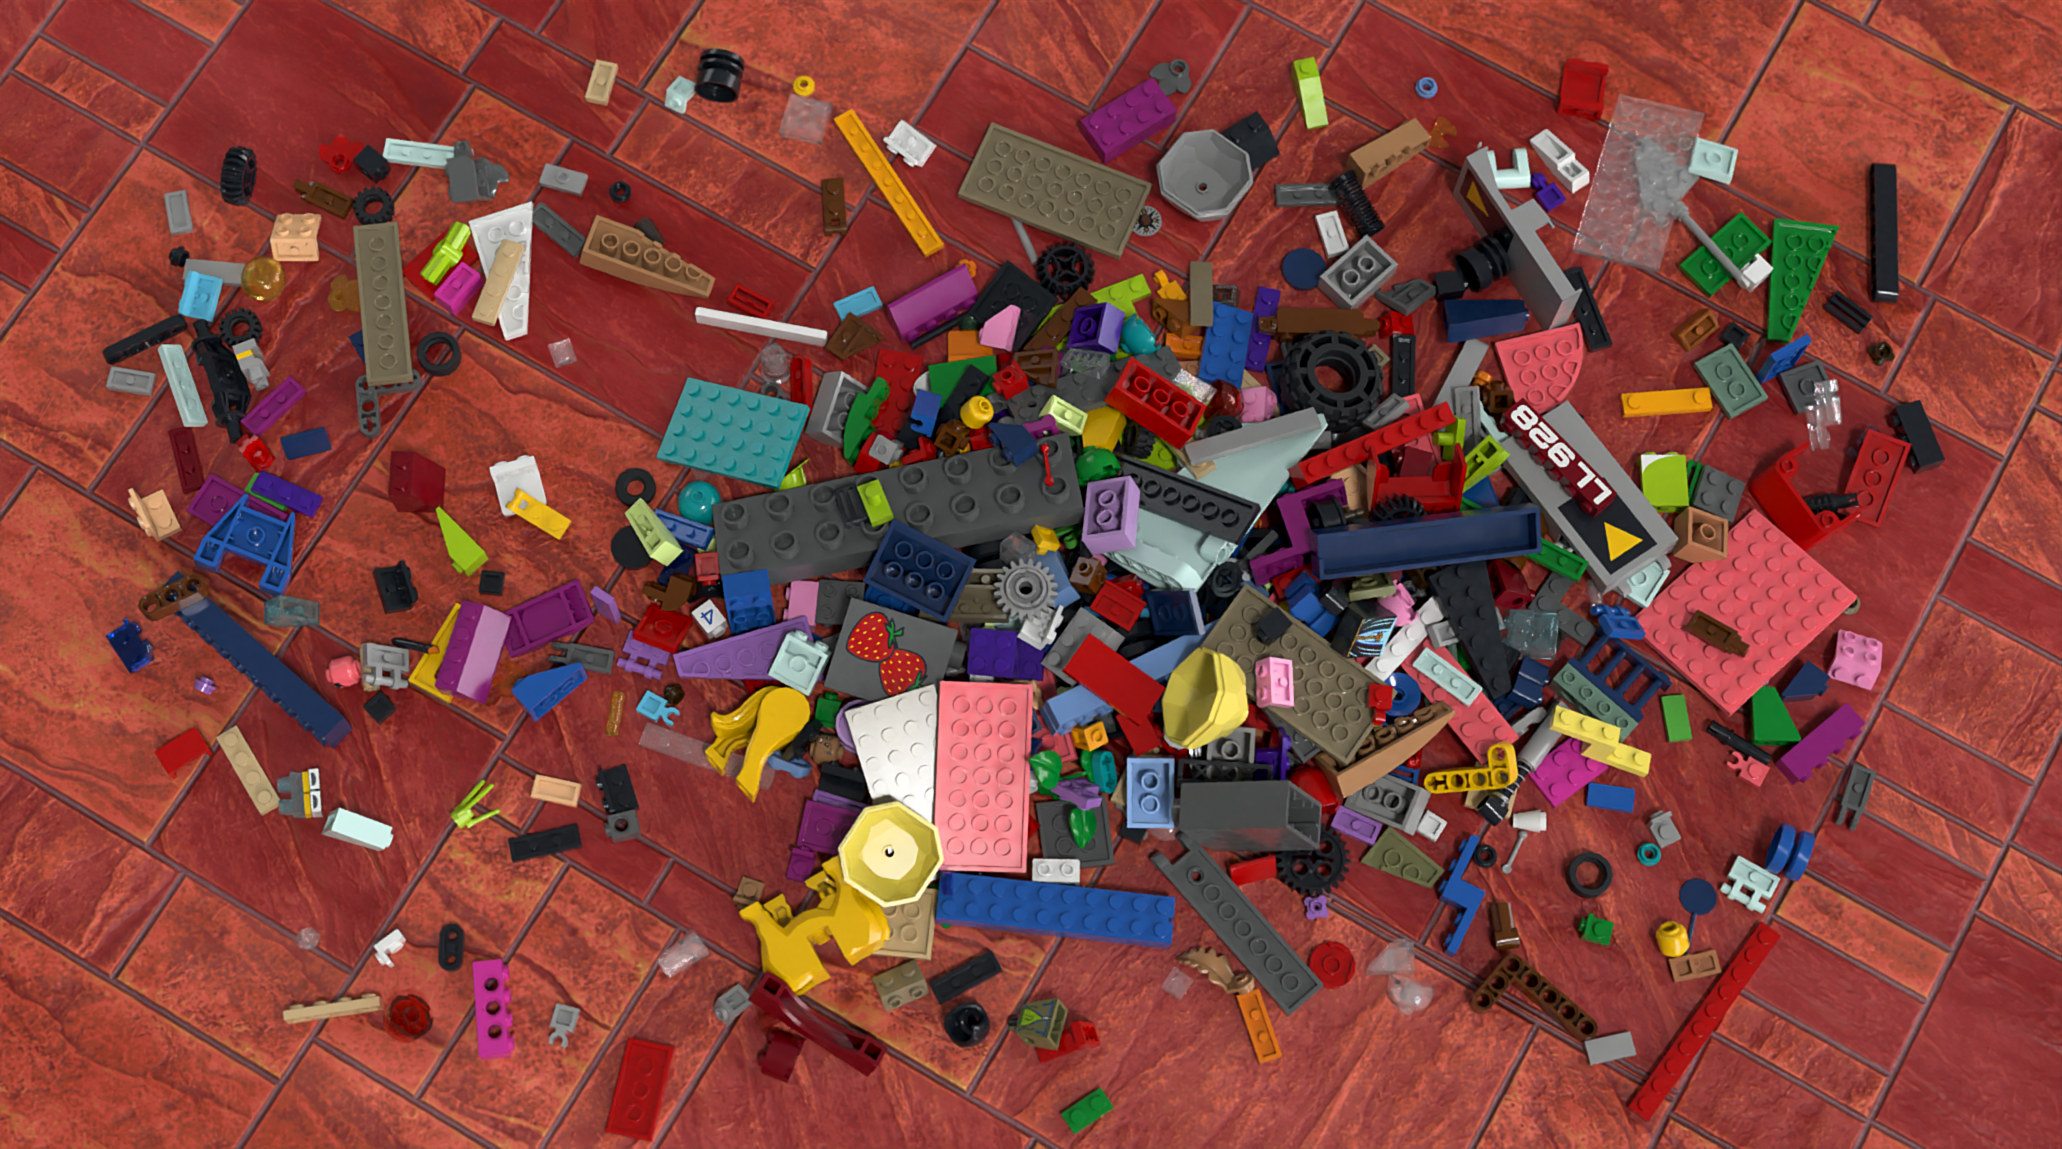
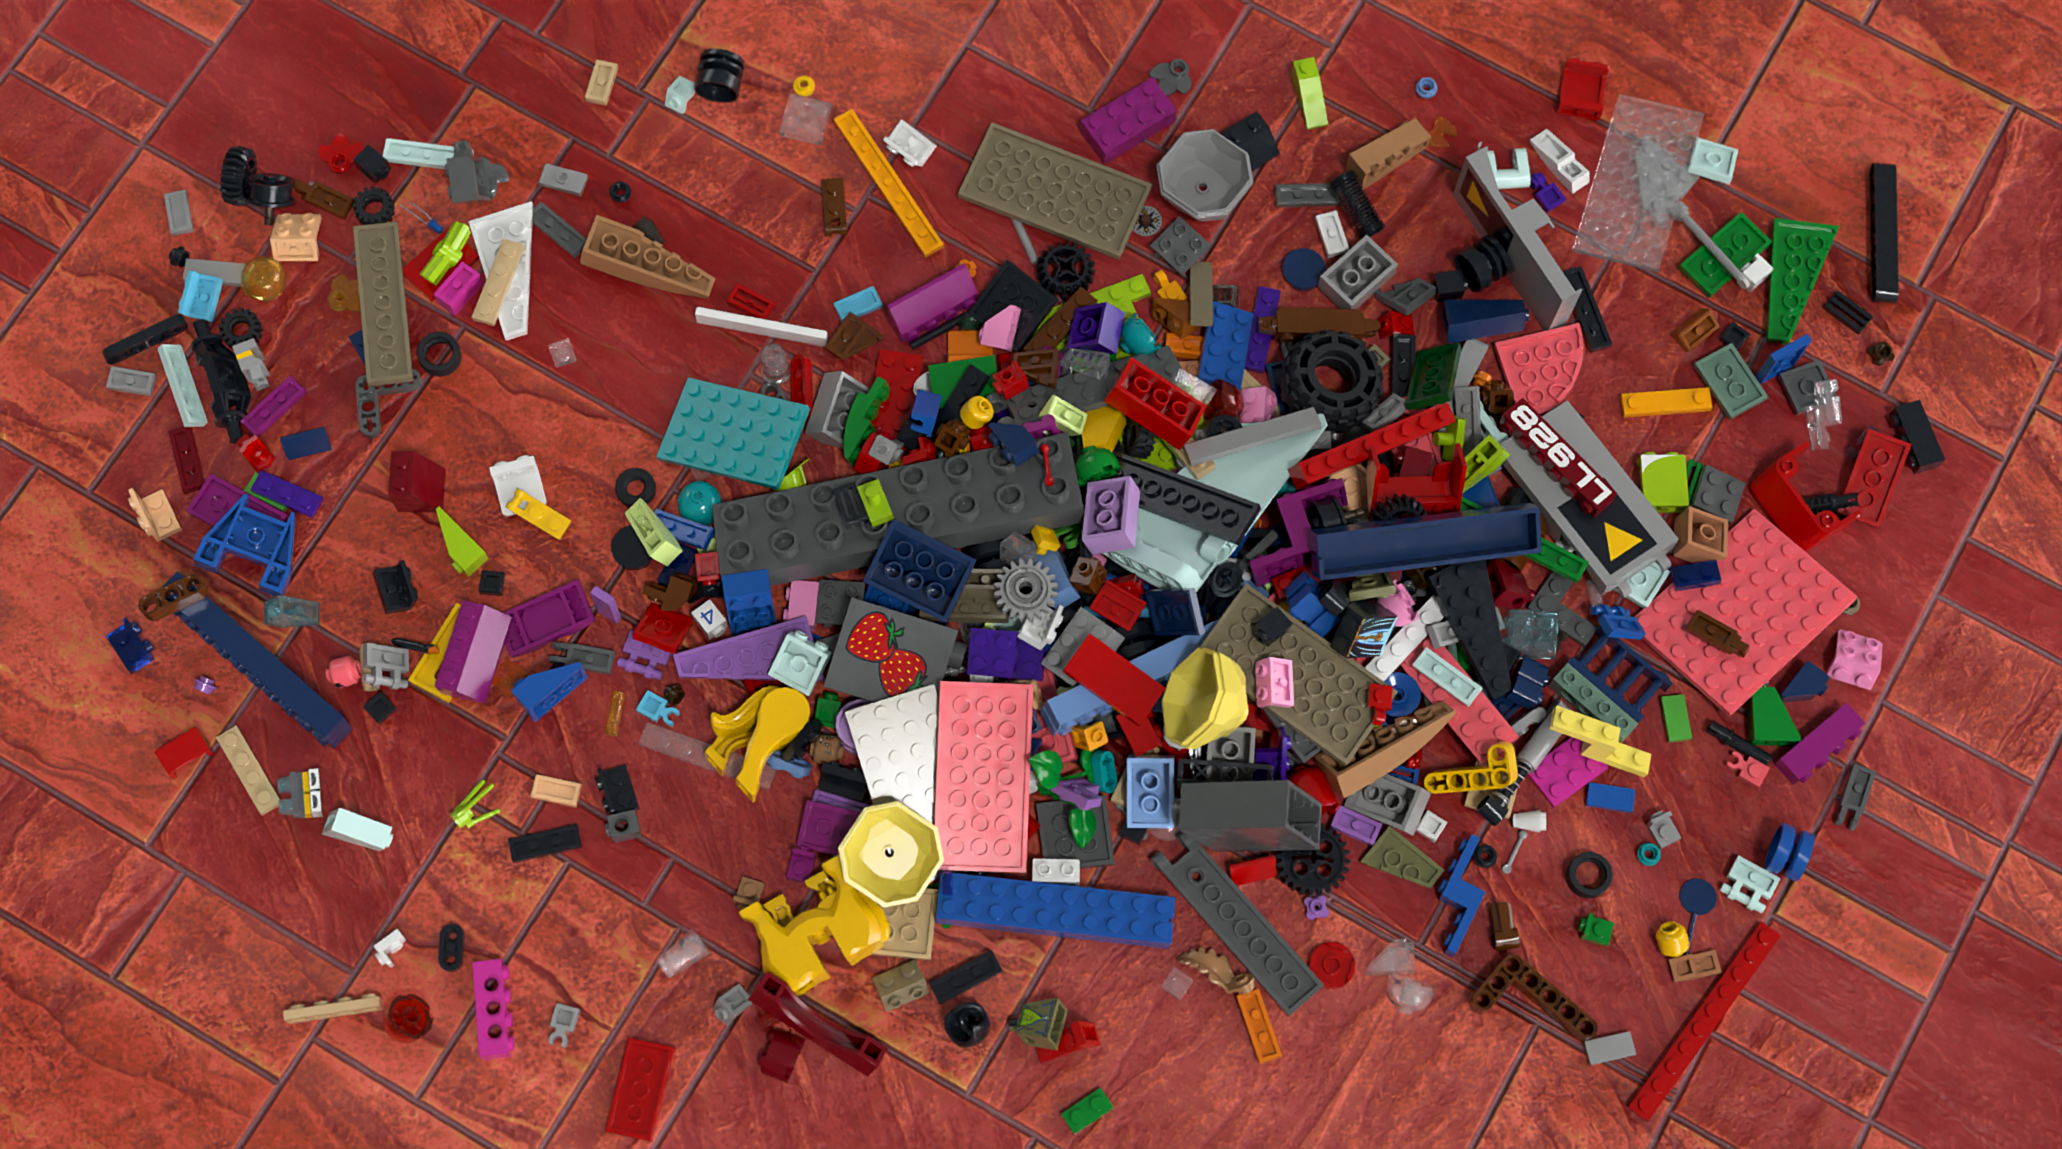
clear plate [297,928,321,949] -> none
none -> black wheel [244,173,295,225]
none -> piece [399,202,443,234]
none -> dark grey hinge [1150,216,1212,275]
none -> dark green plate [1405,342,1462,411]
none -> clear blue plate [1670,560,1721,591]

